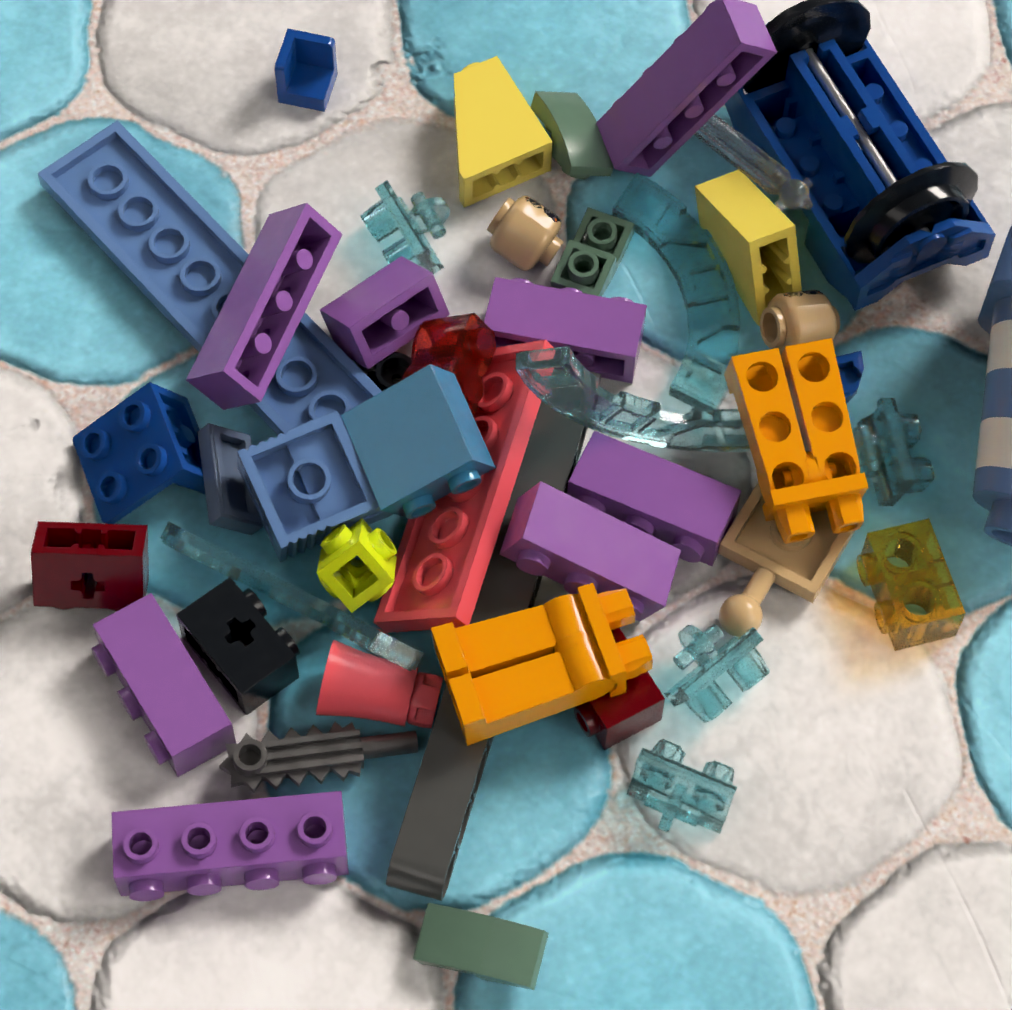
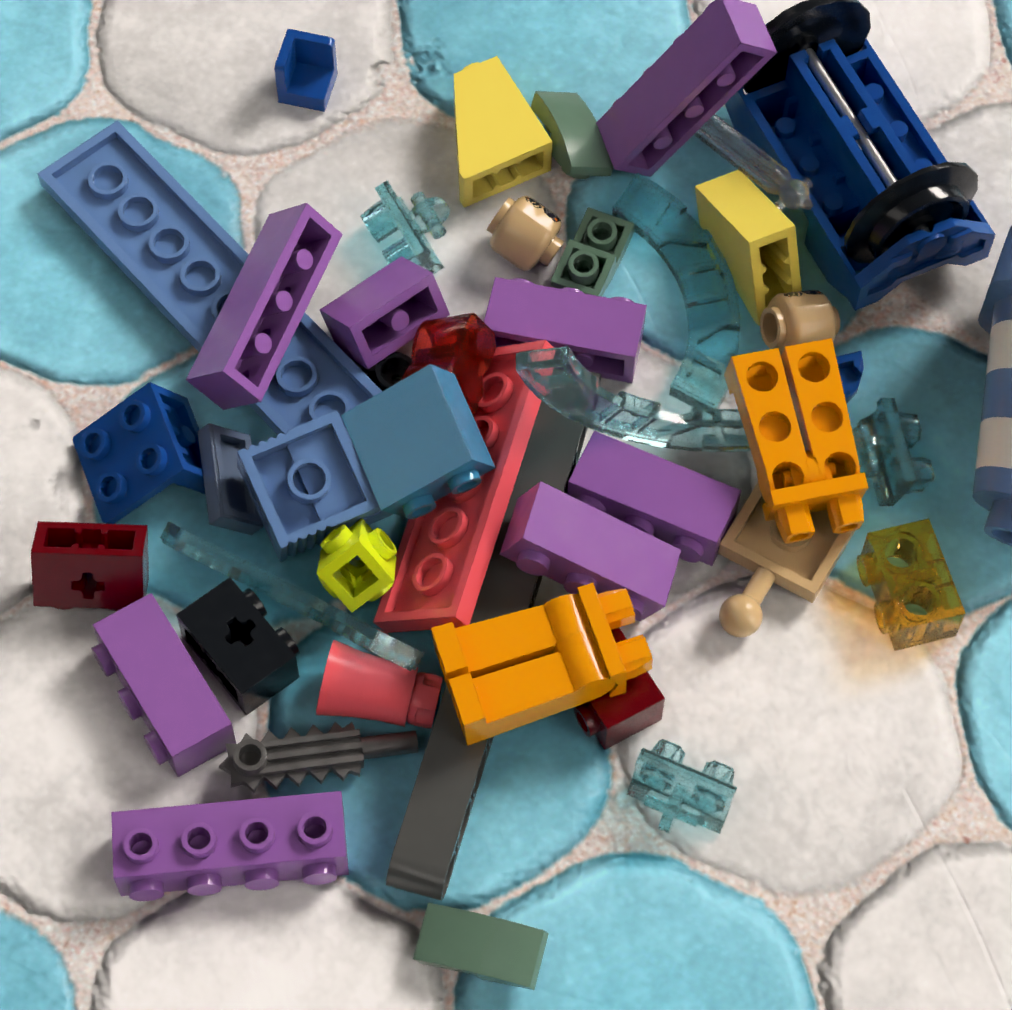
clear light blue hips [664,624,770,723] -> none

